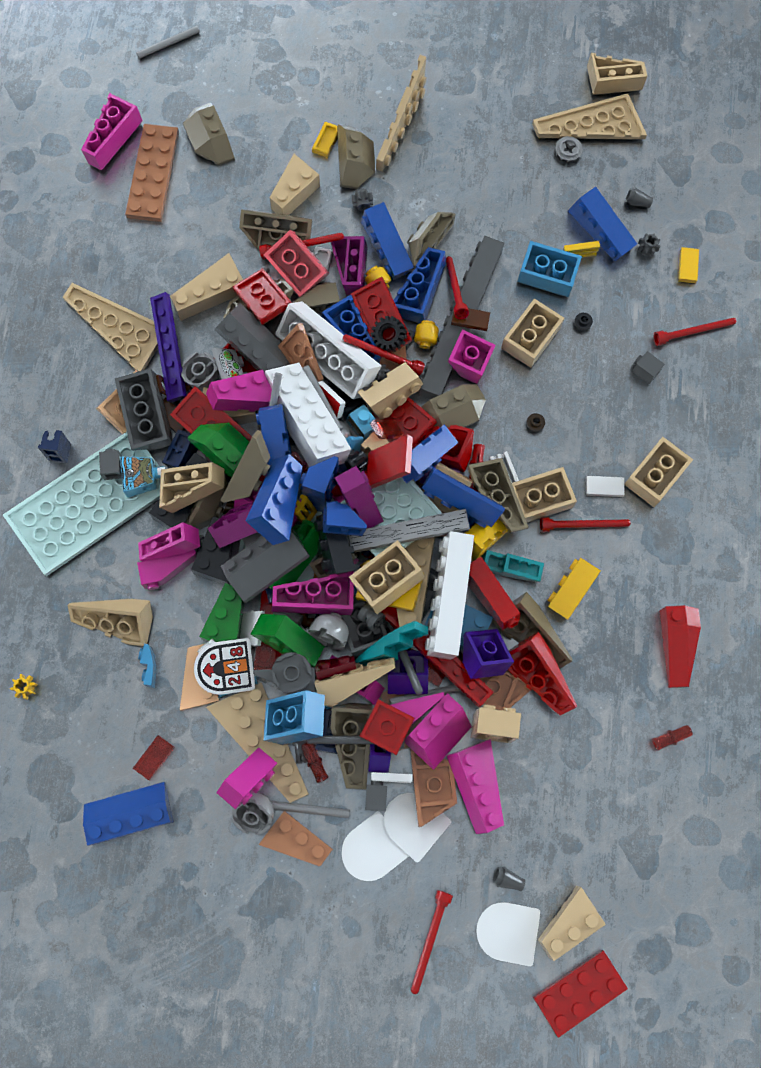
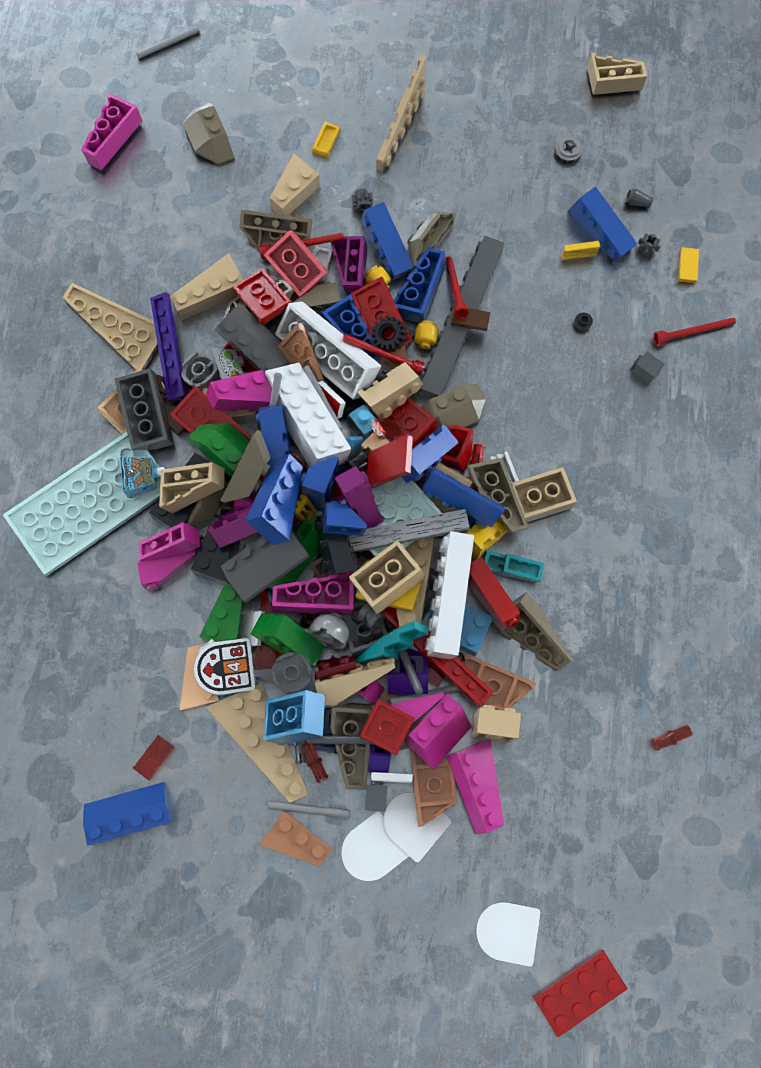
yellow gear [10,674,38,700] -> none
dark blue hinge [38,430,71,463] -> none
tan wedge [68,599,153,646] -> none
dark grey brick [99,449,122,480] -> none
nougat plate [125,124,179,222] -> none
dark azure slope [138,643,157,688] -> none
dark blue hinge [162,430,198,468] -> none
dark pink wedge [216,747,277,809] -> none
light grey cylinder [232,792,274,835] -> none
dark tan wedge [337,124,375,190] -> none
red piece [411,890,453,994] -> none
dark pink slope [448,329,496,384] -> none
dark purple slope [463,629,514,679] -> none
dark grey cone [493,867,525,891] -> none
tan brick [501,299,565,368] -> none
red wedge [508,632,577,716] -> none
dark azure brick [517,241,582,297] -> none
dark brown plate [526,413,545,432] -> none
tan wing [532,93,647,139] -> none
tan wedge [538,886,606,961] -> none
red piece [540,517,631,532] -> none
yellow wedge [547,557,601,620] -> none
white tile [585,476,625,497] -> none
tan brick [624,437,693,507] -> none
red wedge [659,605,701,688] -> none

